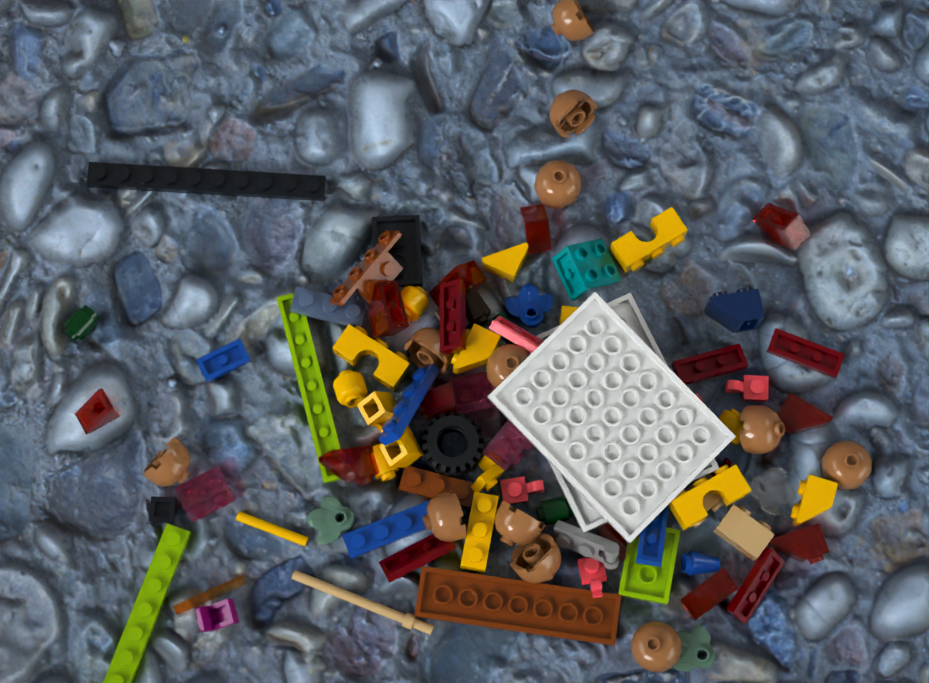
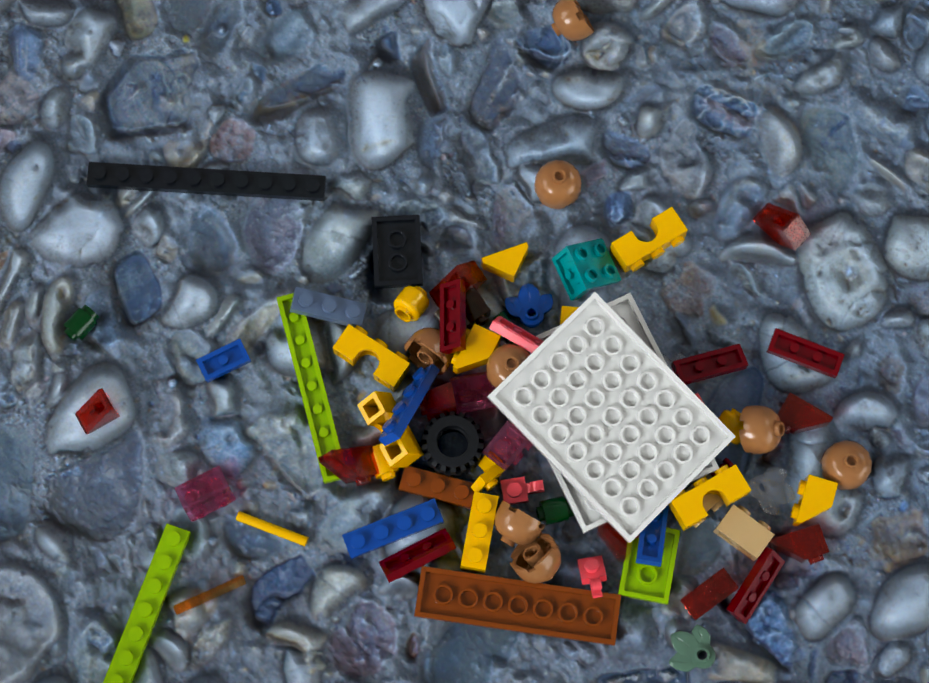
medium nougat cylinder [142,437,191,487] -> none
black plate [149,496,177,524] -> none
magenta bracket [195,598,239,632] -> none
tan bar [291,570,434,635] -> none
sand green plate [306,496,354,545] -> none
dark orange bracket [329,230,403,306] -> none
yellow head [333,370,368,408] -> none
clear red slope [368,280,409,338] -> none
medium nougat cylinder [423,490,466,542] -> none
clear red slope [520,204,551,254] -> none
medium nougat cylinder [549,89,597,138] -> none
light grey plate [553,520,620,570] -> none
medium nougat cylinder [631,621,682,672] -> none
blue cone [681,550,720,576] -> none
dark blue slope [704,287,765,333] -> none
coral plate [725,375,769,402] -> none

